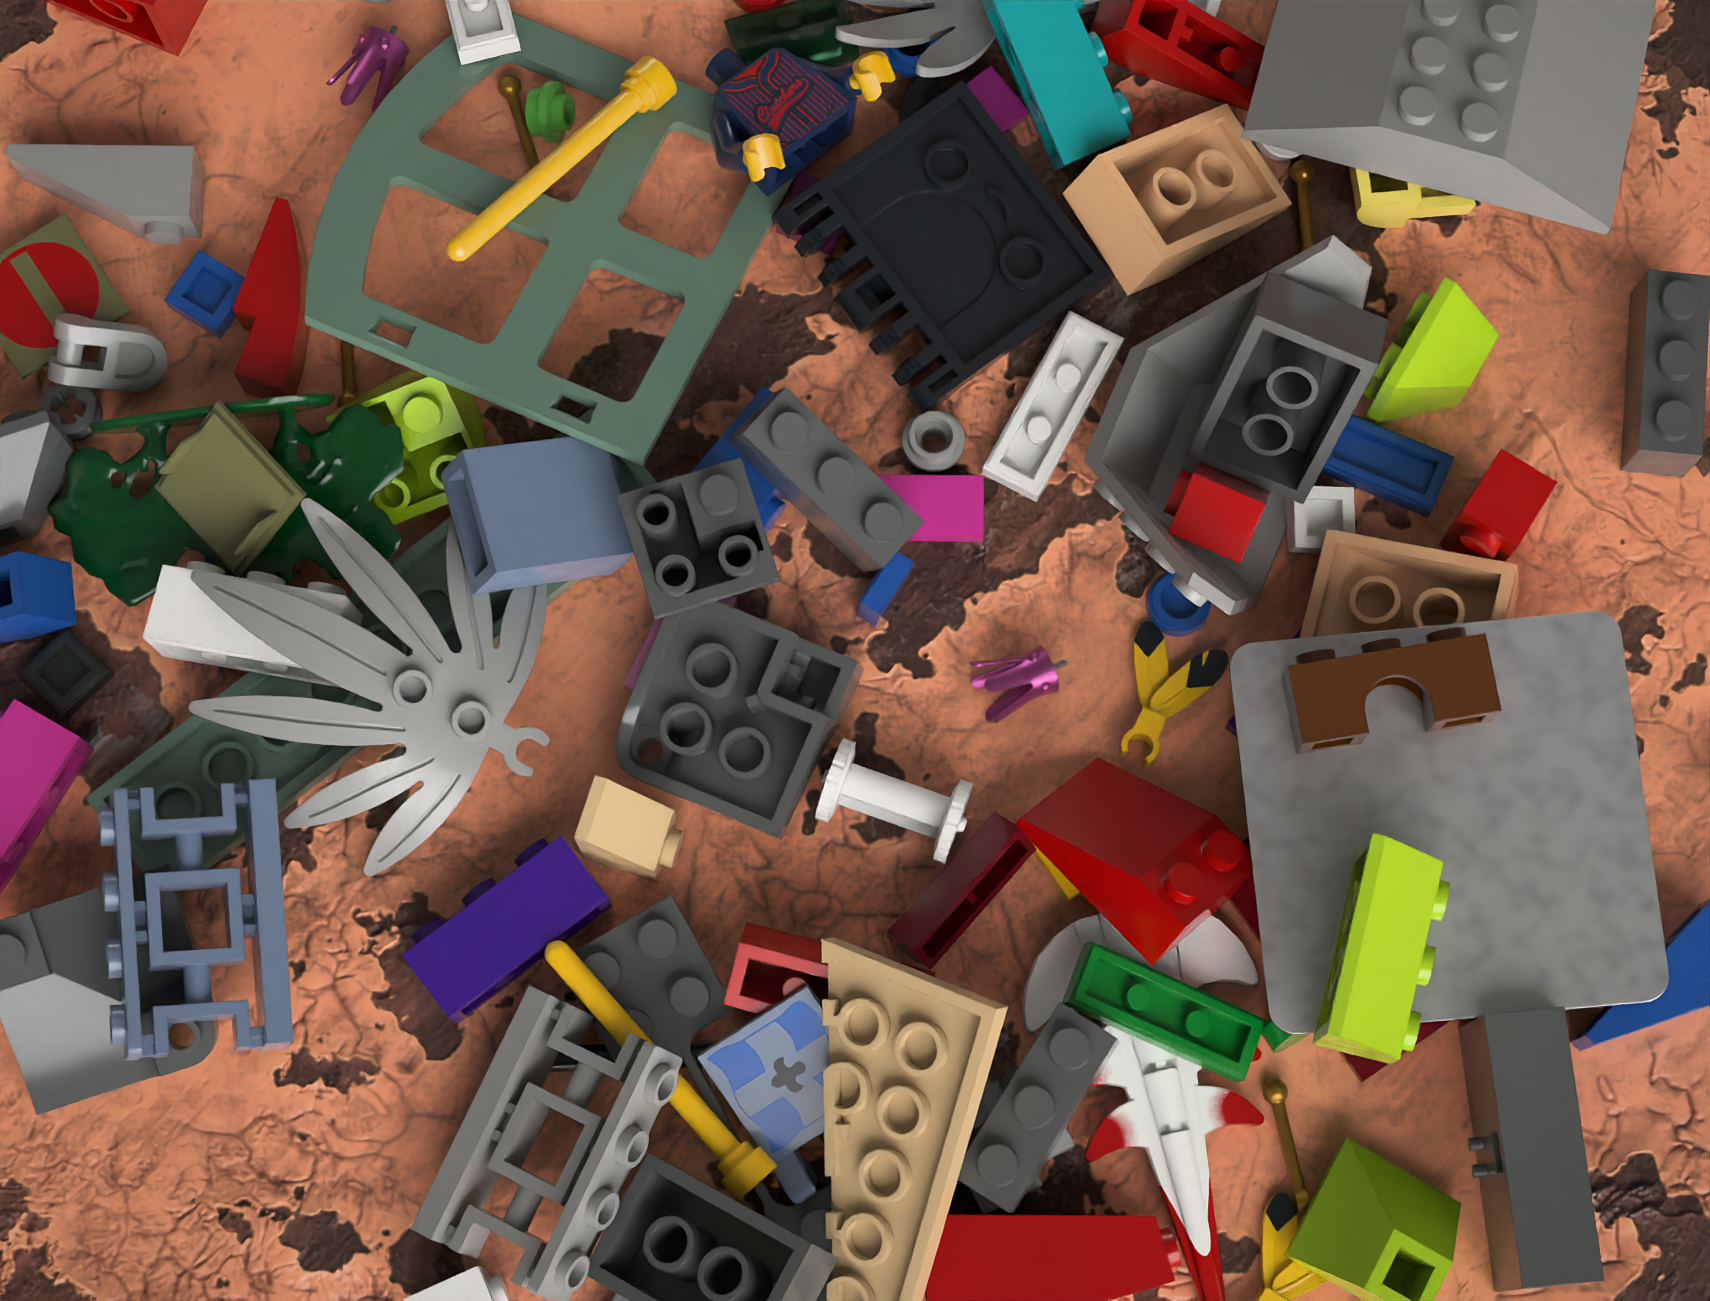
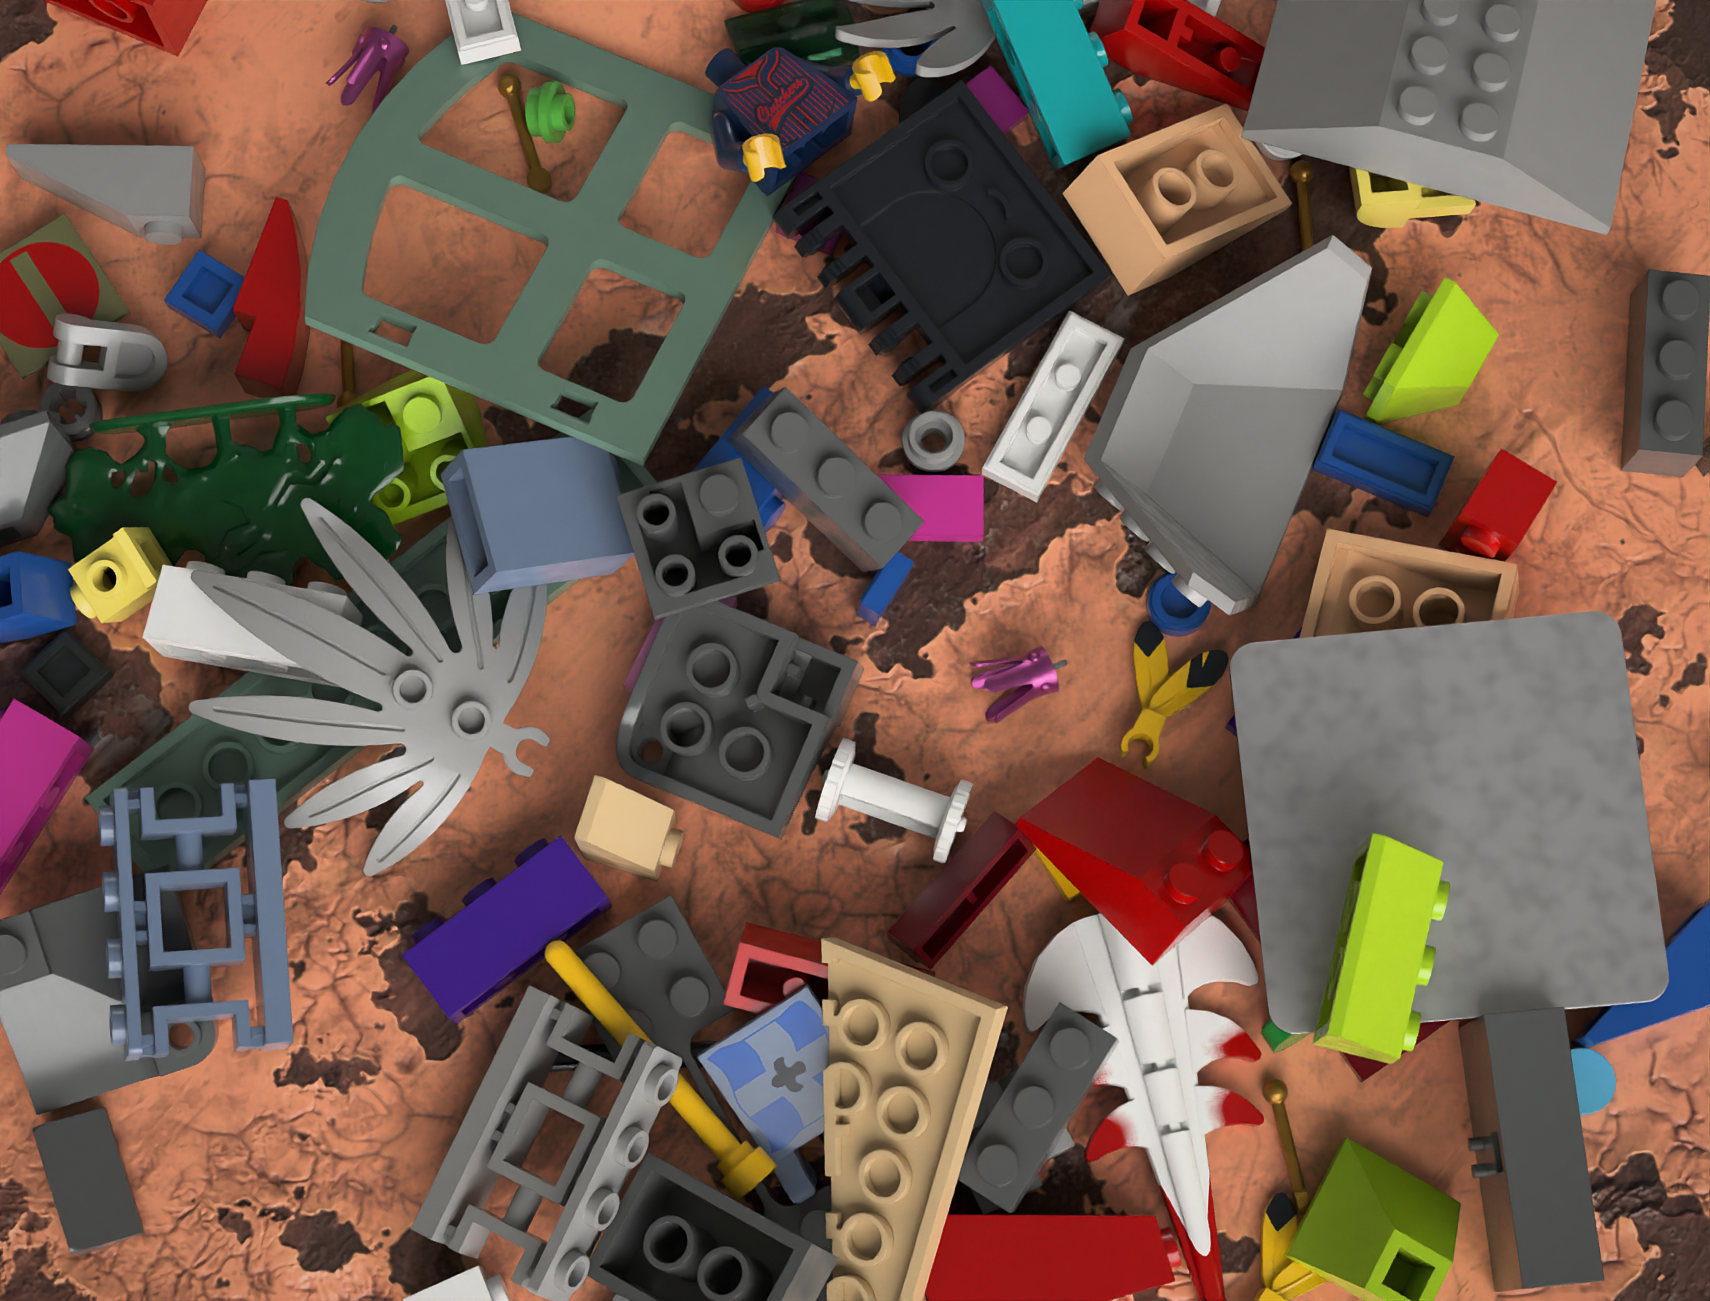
olive piece [154,401,307,578] -> none
yellow piece [446,56,677,261] -> none
green tile [1062,941,1266,1082] -> none
red brick [1163,462,1270,563] -> none
dark grey brick [1186,271,1389,504] -> none
reddish brown arch [1282,627,1502,755] -> none
white tile [1286,486,1355,553] -> none
none -> dark grey slope [33,1107,145,1256]
none -> light yellow brick [68,527,173,623]
none -> medium azure tile [1571,1048,1616,1116]

